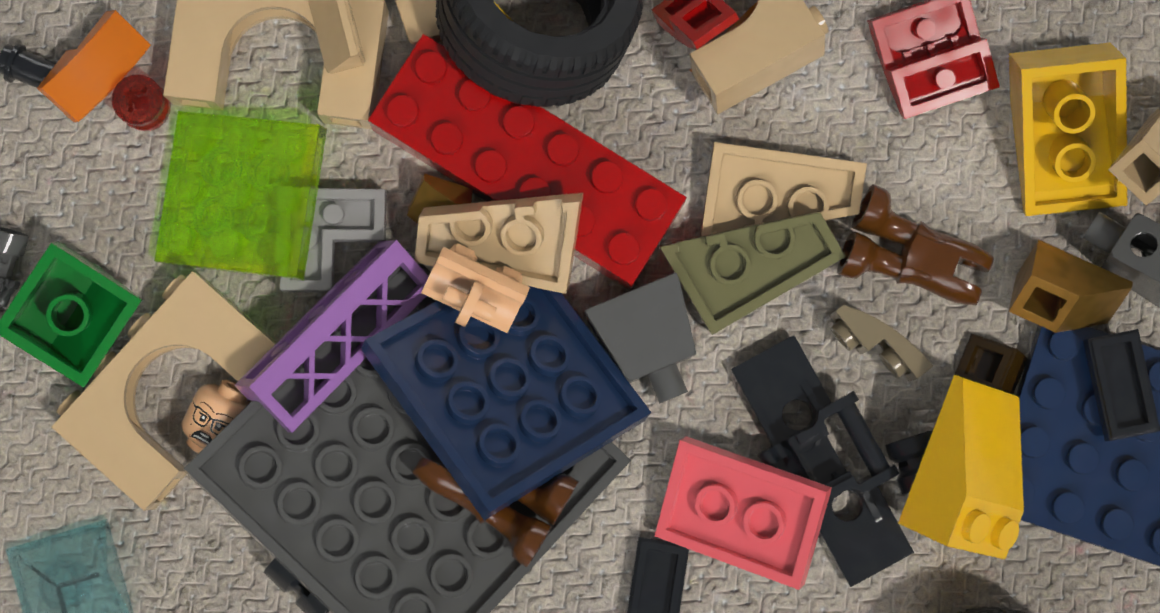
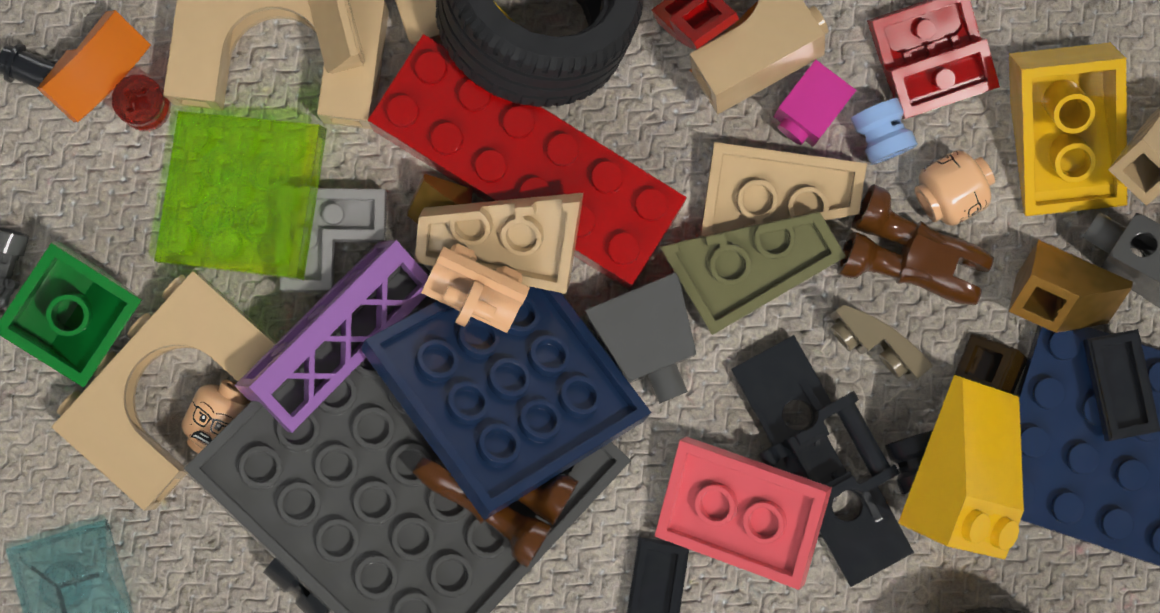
none -> dark pink brick [773,59,857,147]
none -> light blue wheel [851,98,918,165]
none -> light nougat head [914,150,995,226]

